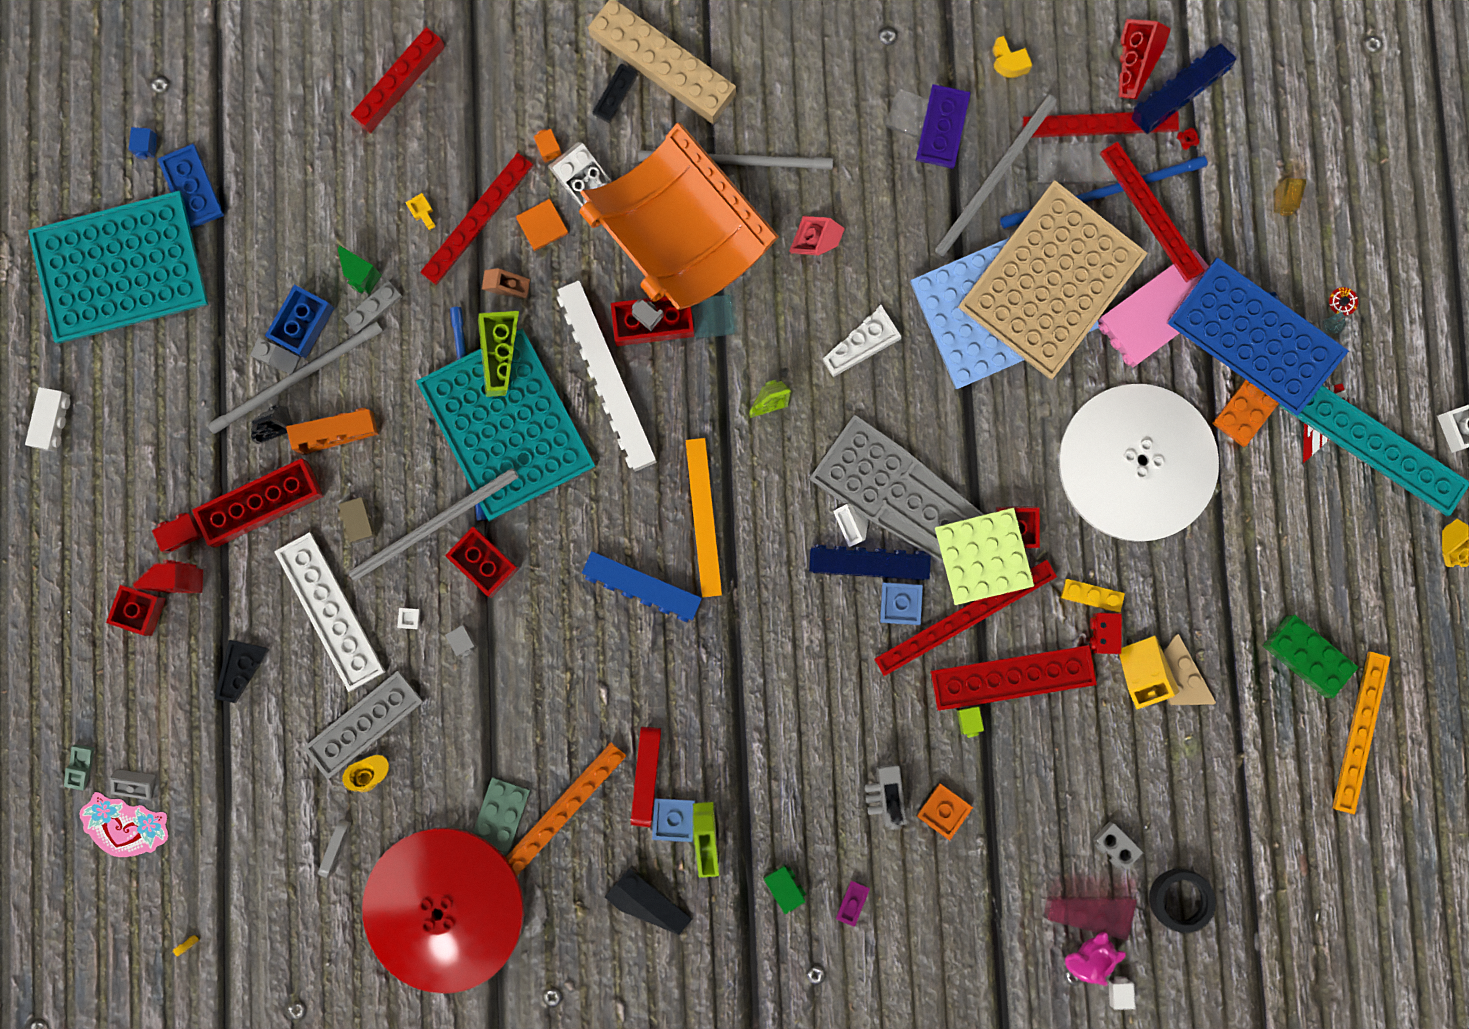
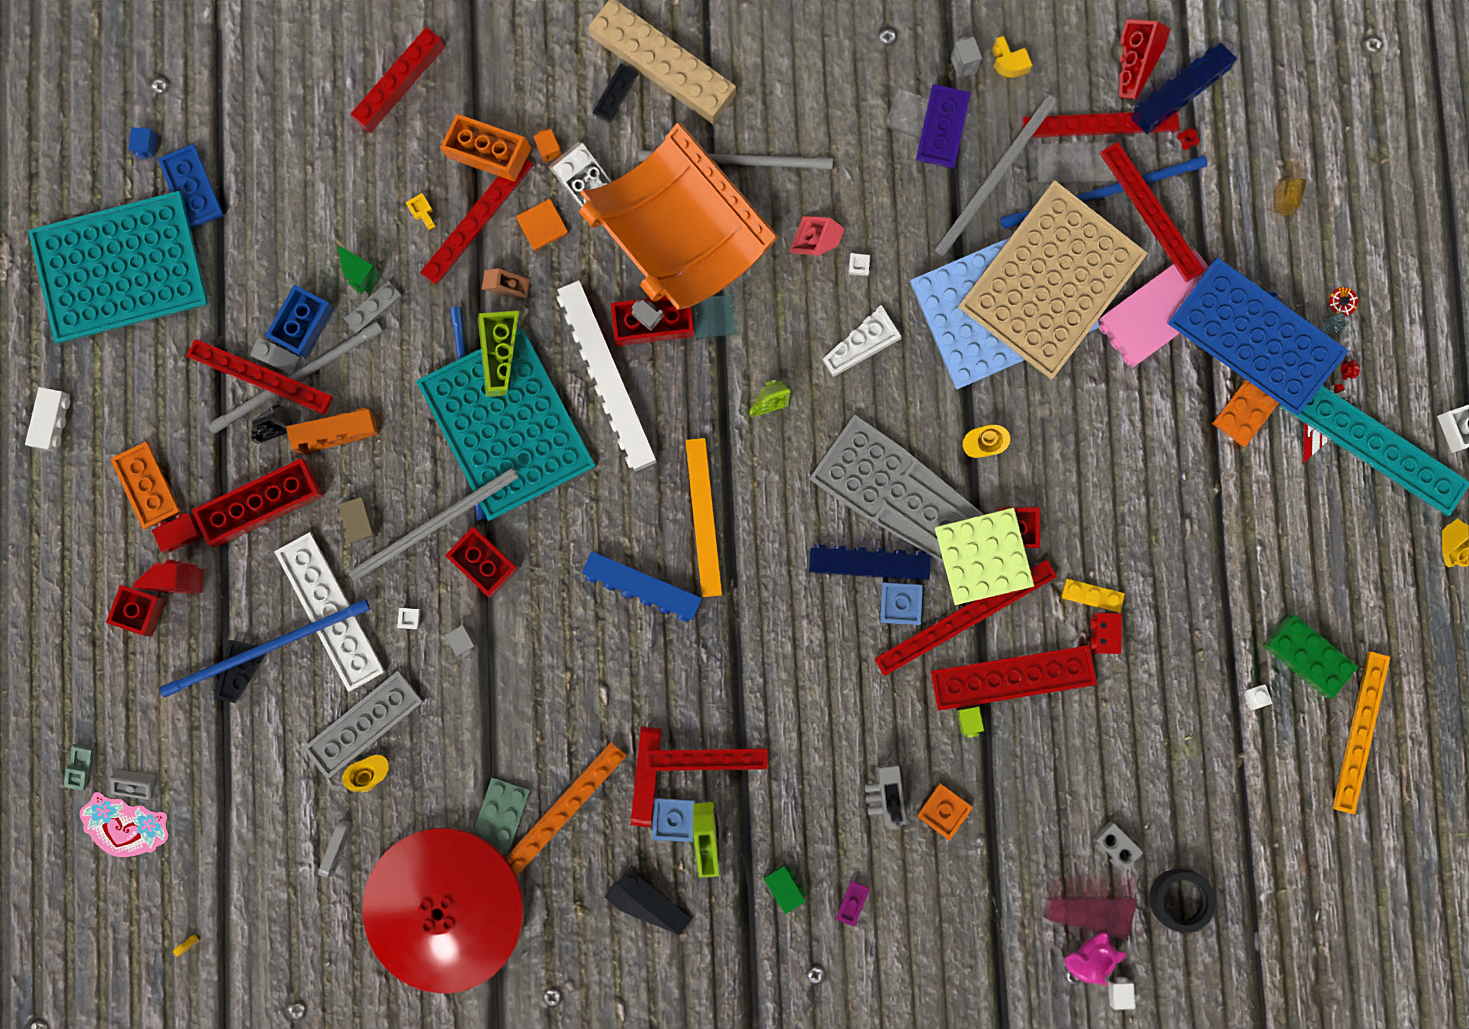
white slope [833,504,869,547] -> none
white dish [1059,384,1219,542] -> none
yellow slope [1119,635,1180,709] -> none
tan wing [1163,634,1216,705] -> none
none -> orange plate [110,441,181,530]
none -> blue piece [159,599,370,698]
none -> red plate [186,339,334,415]
none -> orange brick [440,114,531,182]
none -> red plate [646,748,767,771]
none -> white plate [848,253,870,276]
none -> light grey brick [951,37,982,79]
none -> yellow piece [963,424,1010,458]
none -> white plate [1245,684,1273,710]
none -> red plate [1341,359,1360,380]

